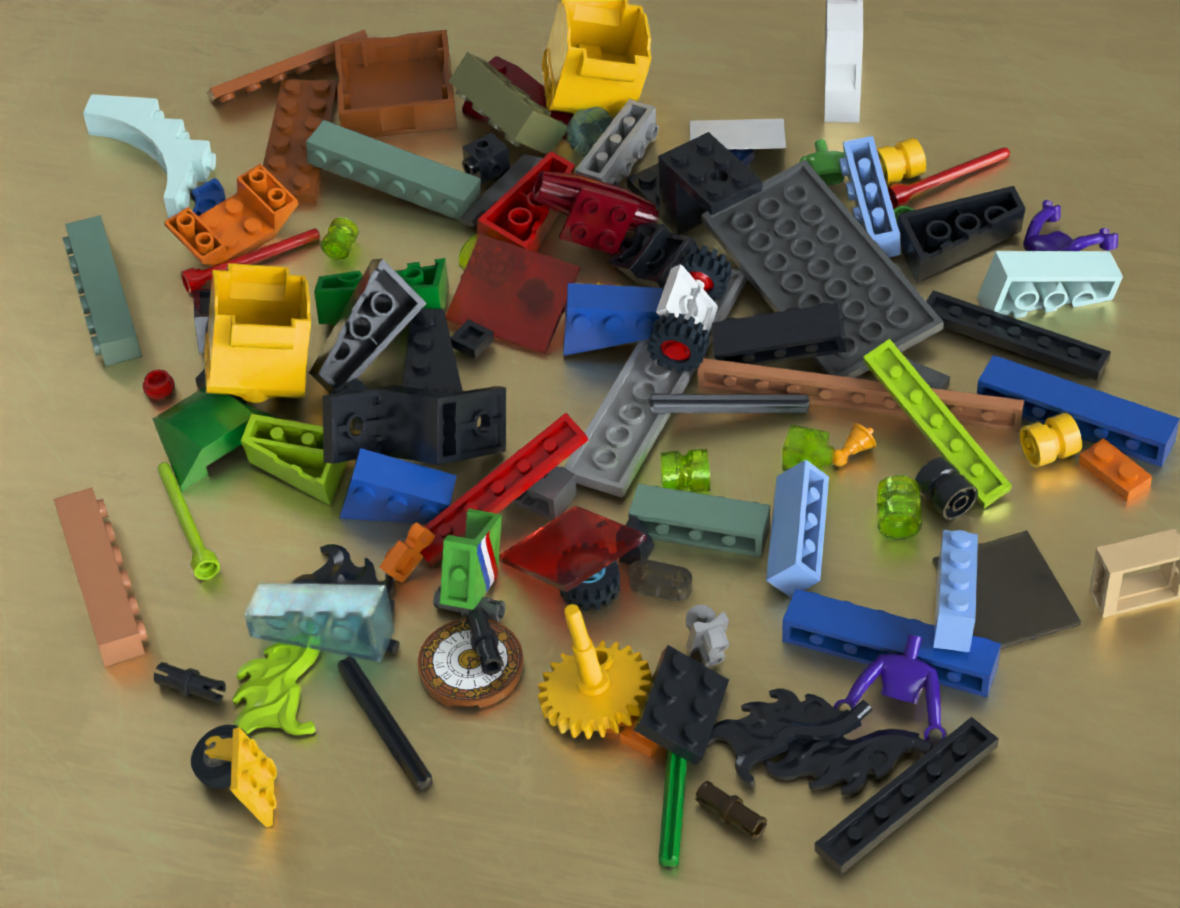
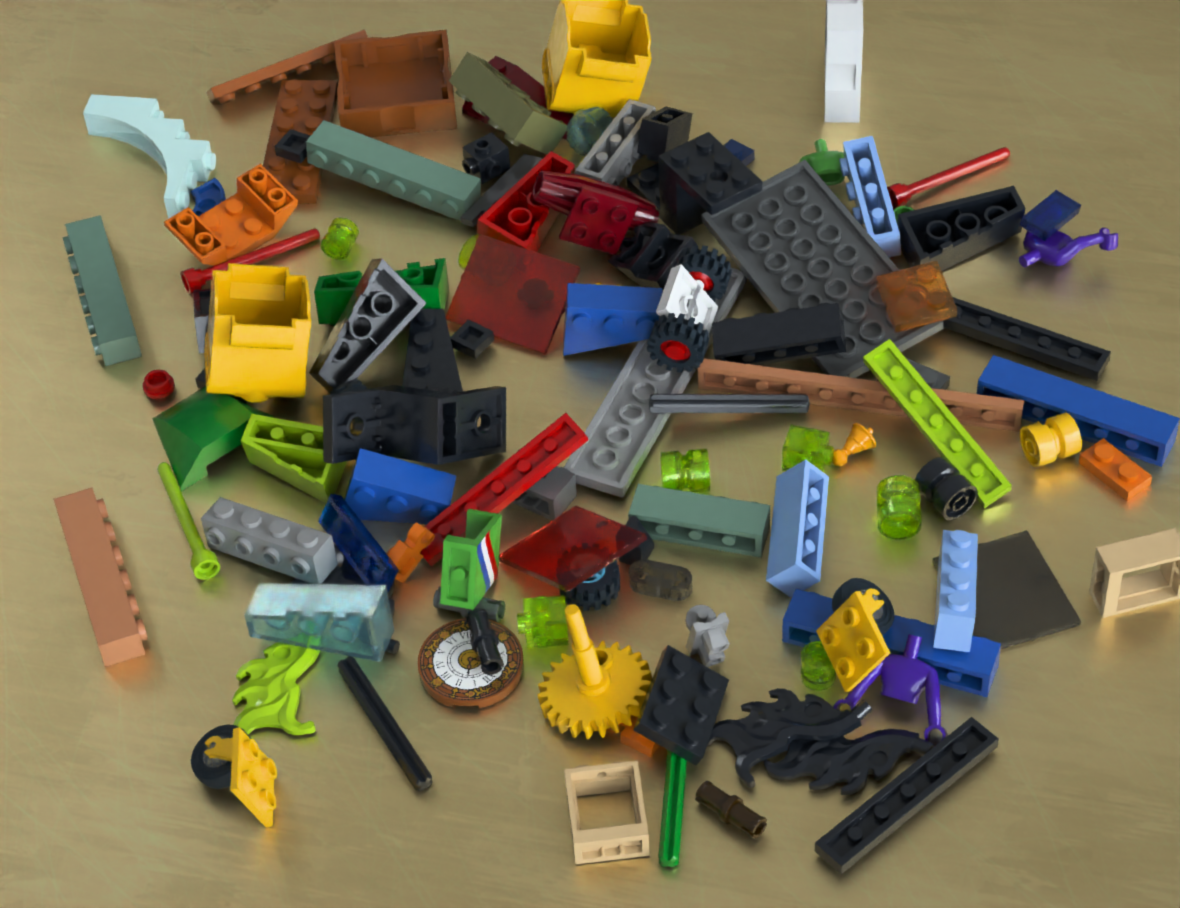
black pin [154,662,226,703] -> none
white sticker [690,119,786,149] -> none
yellow wheel [876,137,926,185] -> none
light aqua wedge [977,251,1123,318] -> none
none -> light grey brick [201,497,338,586]
none -> black plate [274,129,310,164]
none -> clear blue tile [318,494,399,598]
none -> clear neon green brick [517,596,569,648]
none -> tan window [564,760,650,865]
none -> black brick [637,106,693,162]
none -> clear neon green wheel [800,641,836,691]
none -> yellow plate [816,578,894,692]
none -> clear orange plate [876,260,957,333]
none -> clear blue tile [1020,190,1081,241]

